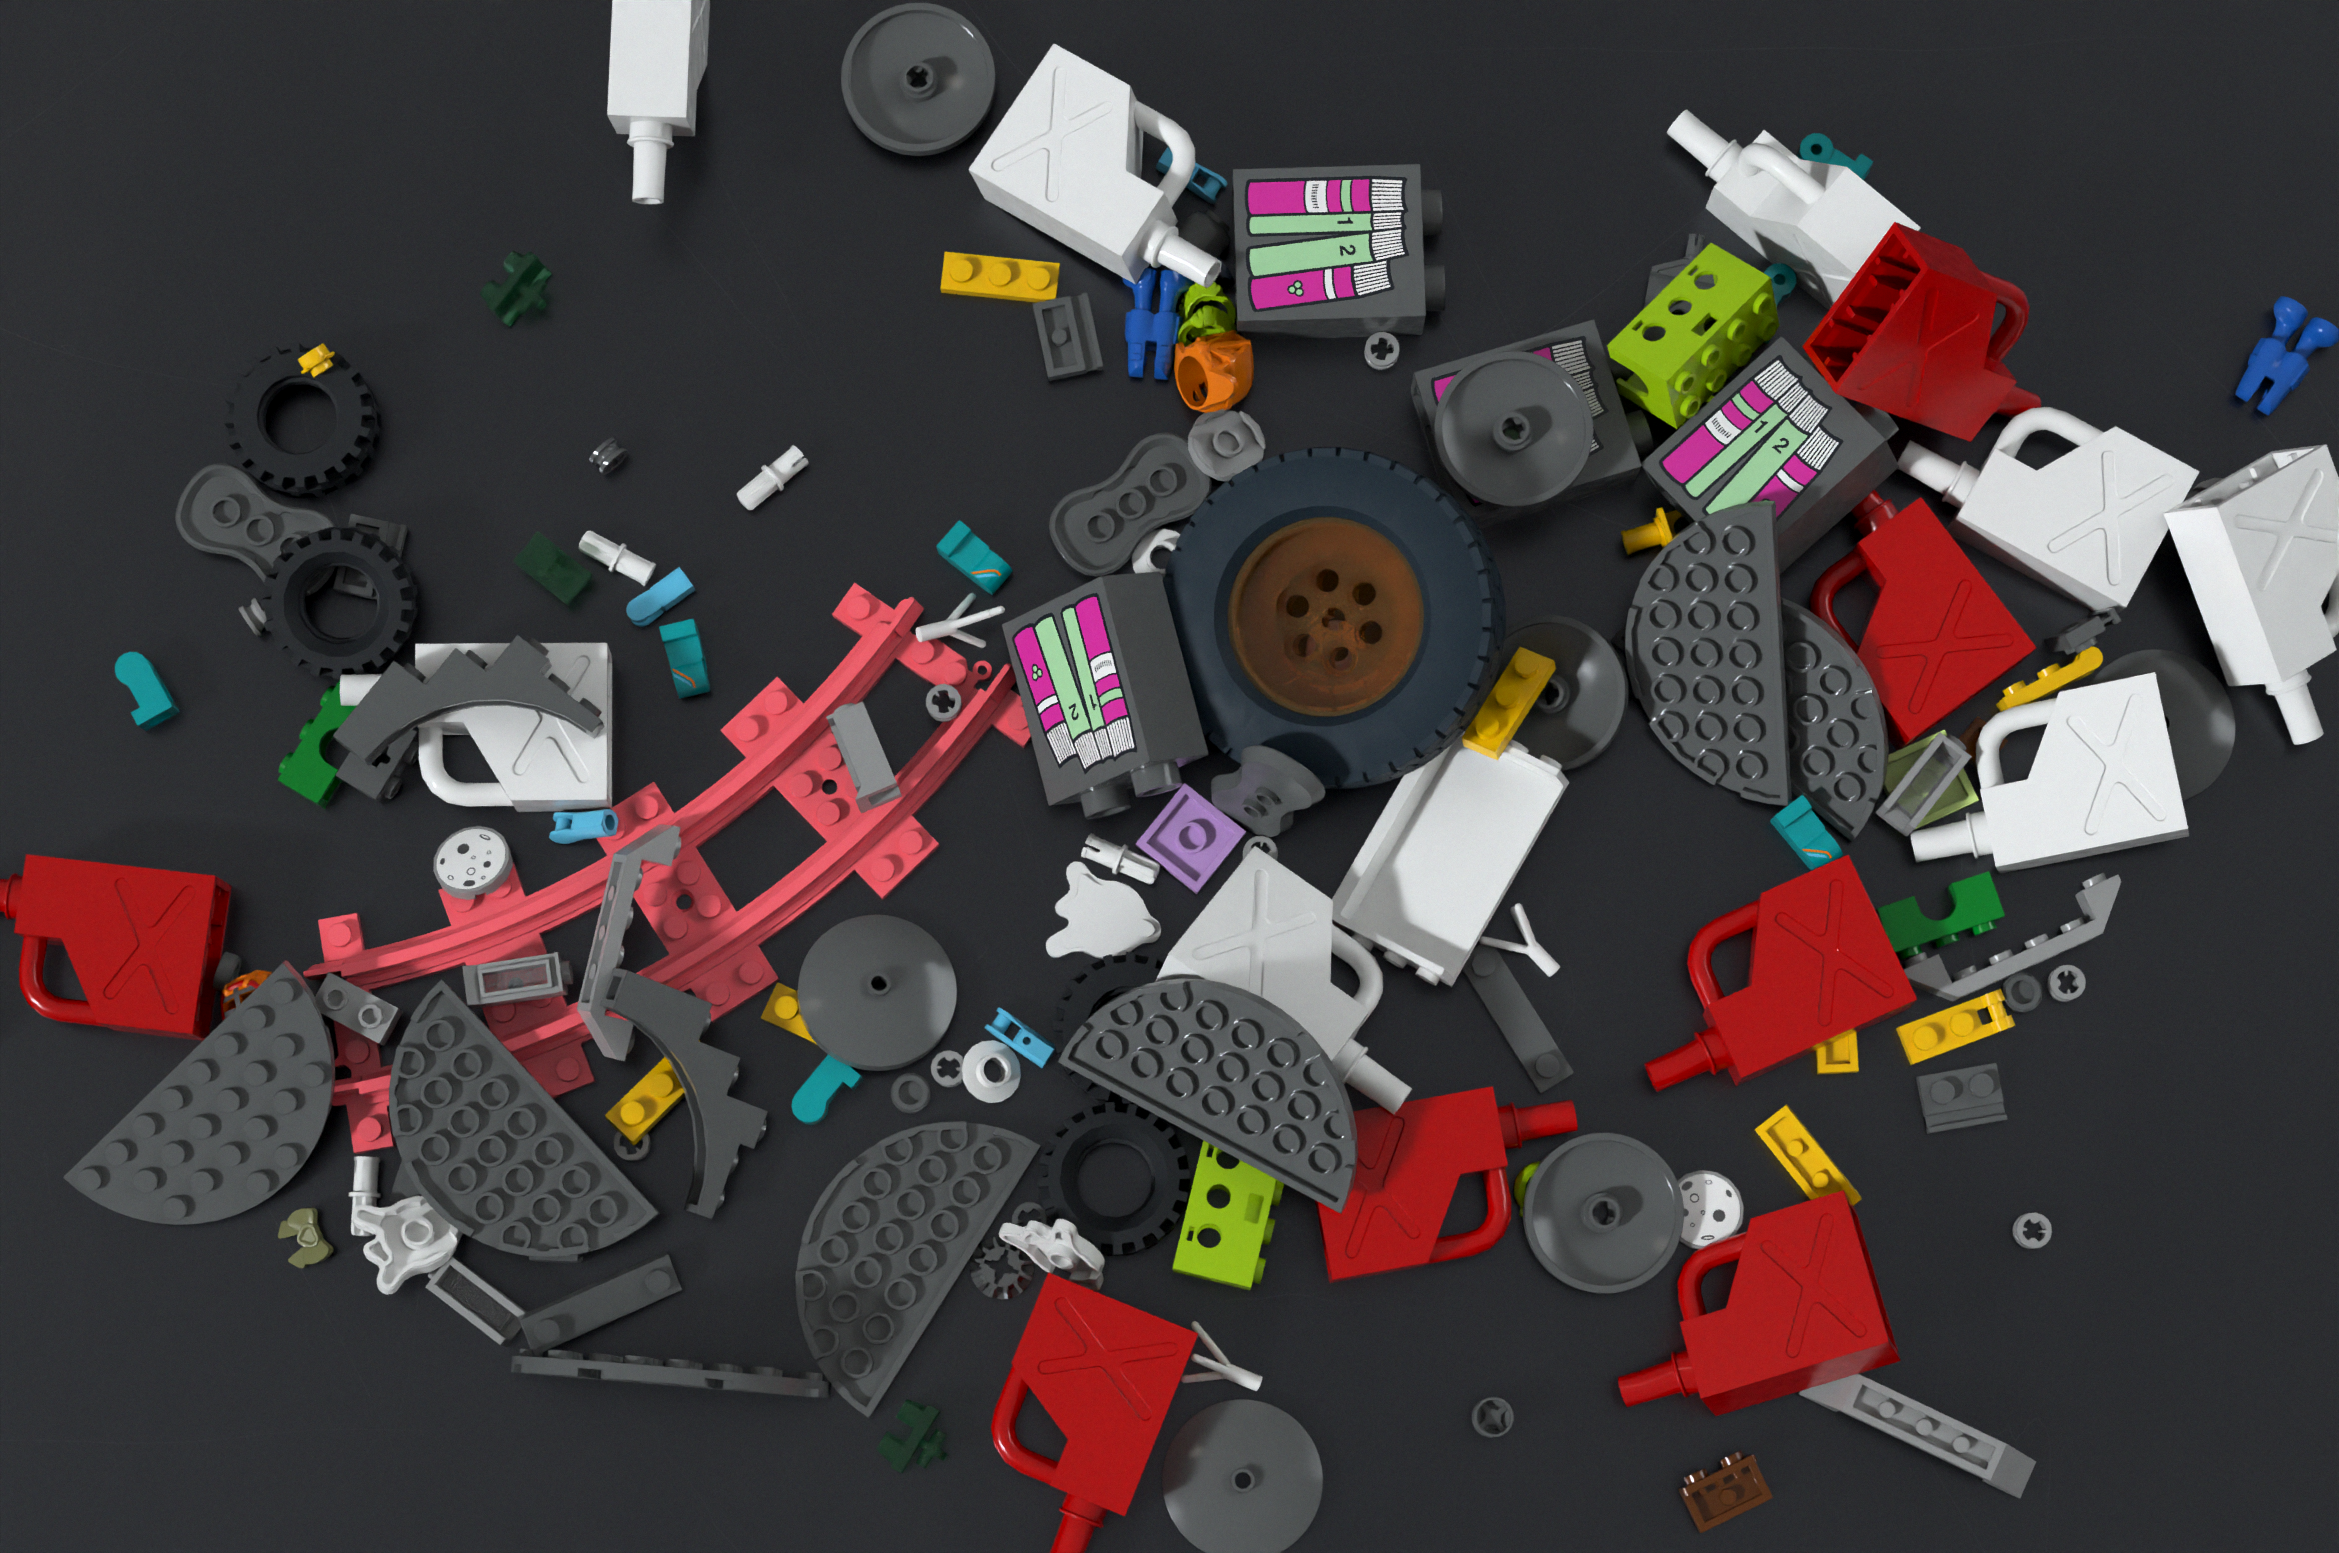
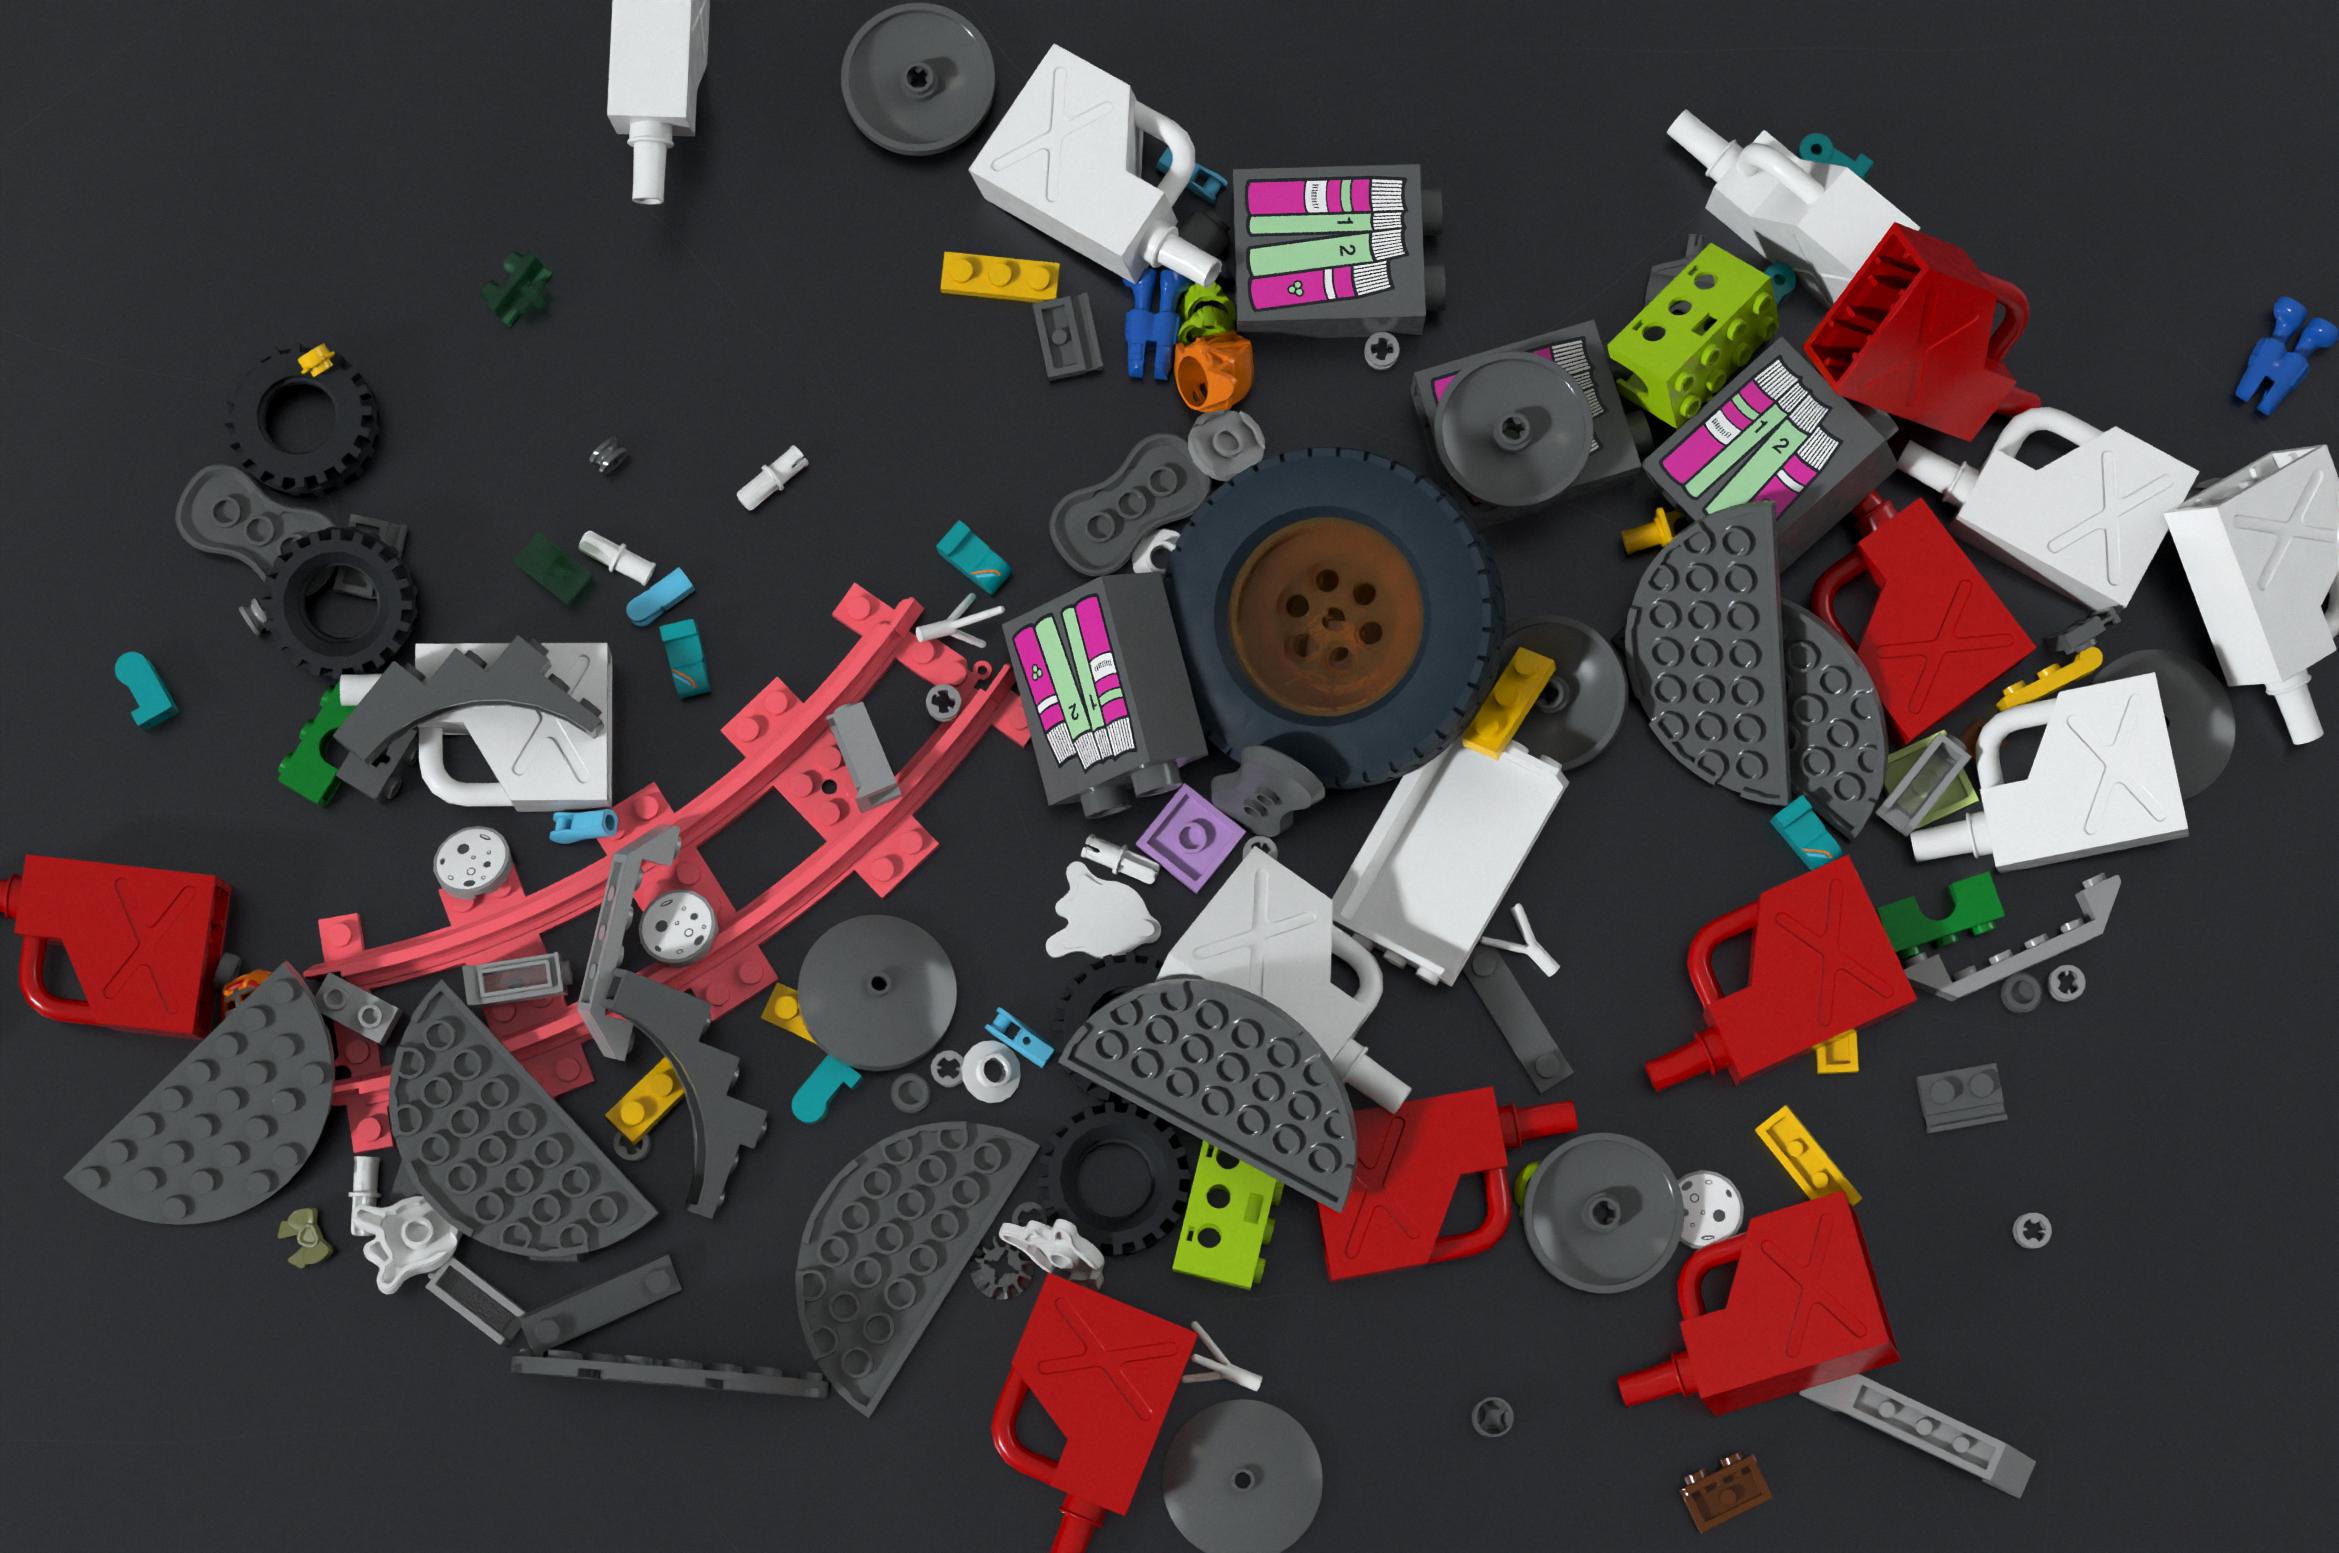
clear green hips [876,1399,948,1473] -> none
yellow plate [1896,989,2016,1065] -> none
none -> white tile [638,889,719,968]

